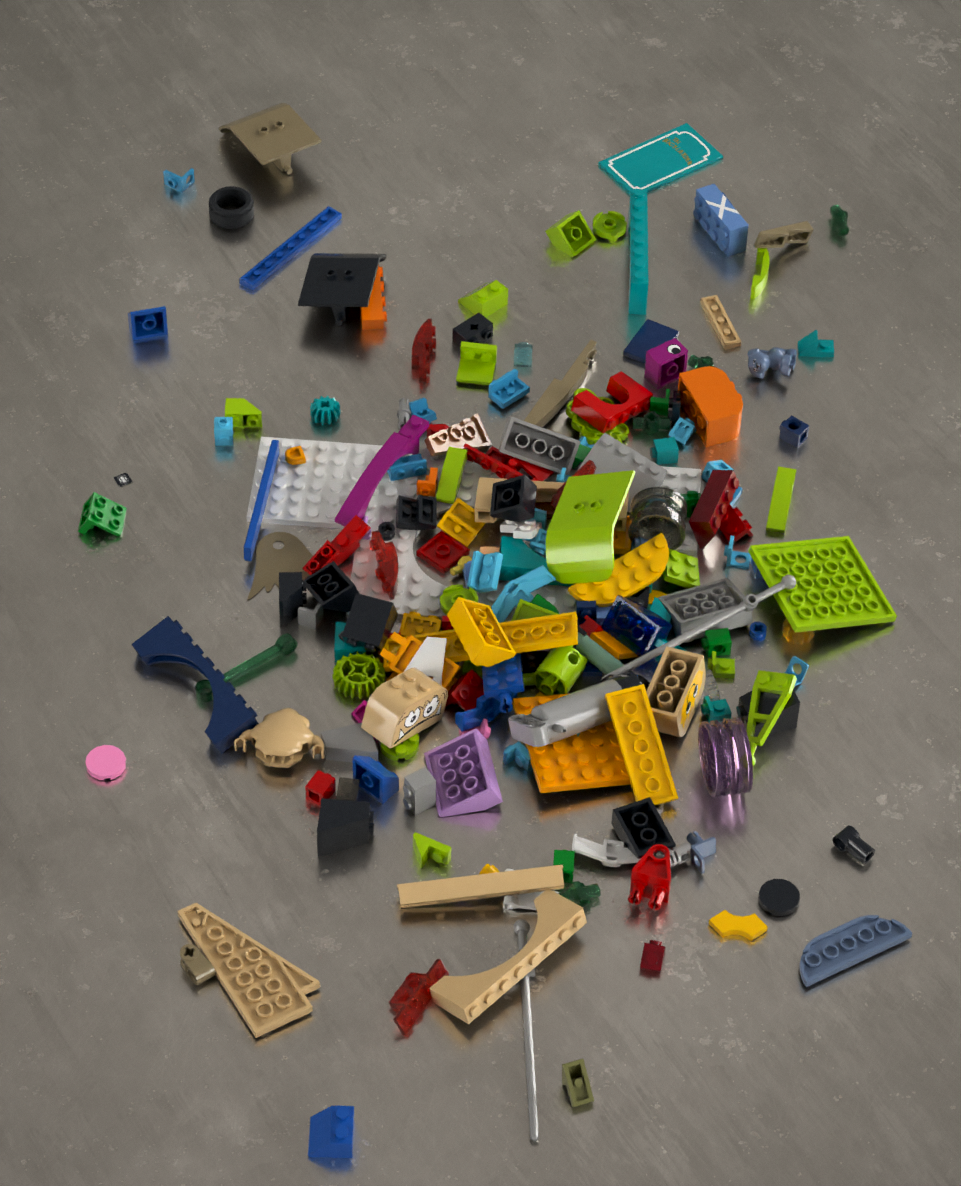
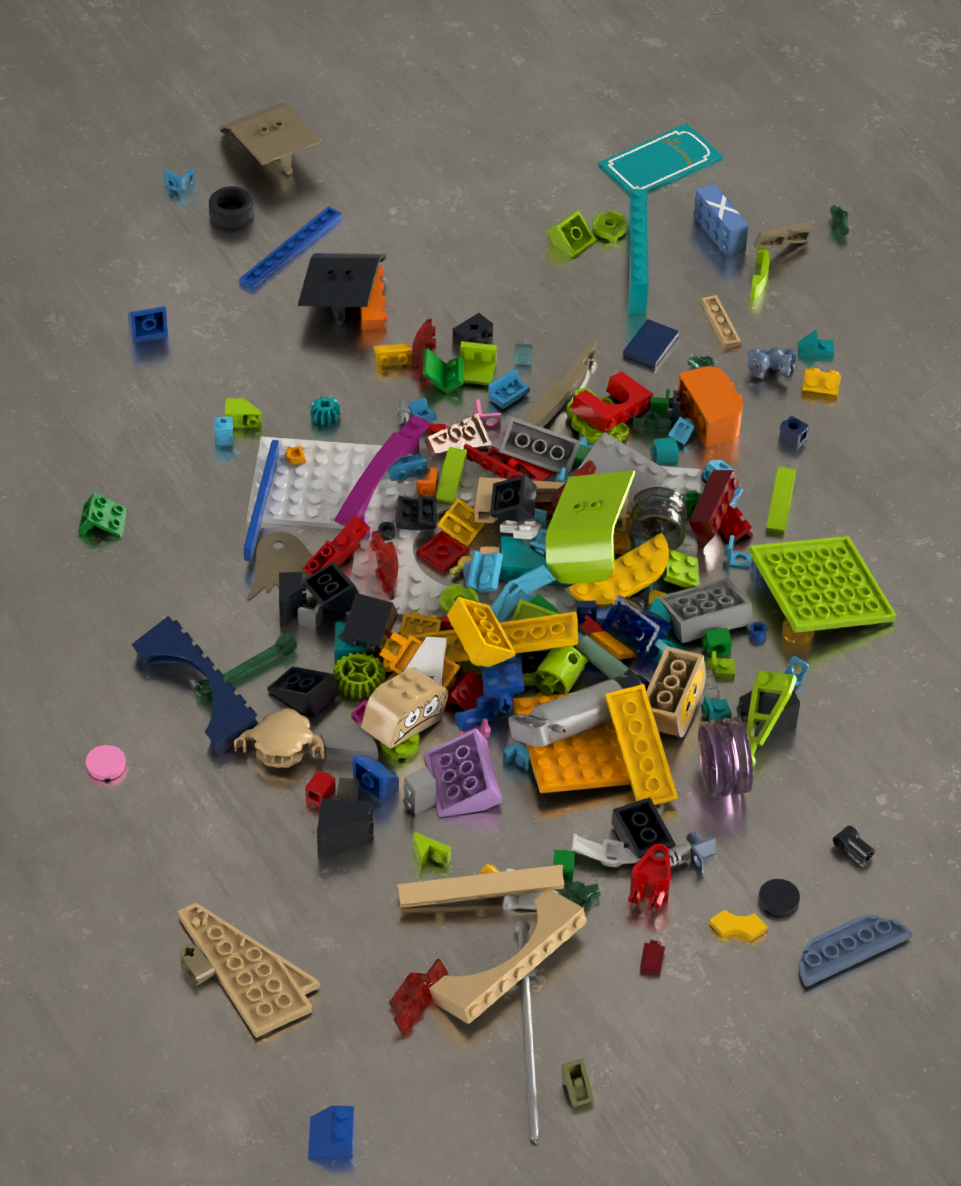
black sticker [114,473,132,487] -> none
lime slope [458,280,508,317] -> none
light grey bar [601,574,796,681] -> none
magenta brick [644,338,688,390] -> none
none -> black slope [267,666,340,715]
none -> yellow bracket [374,343,412,366]
none -> green bracket [423,348,464,394]
none -> bright pink bracket [473,399,501,429]
none -> yellow bracket [802,368,841,397]

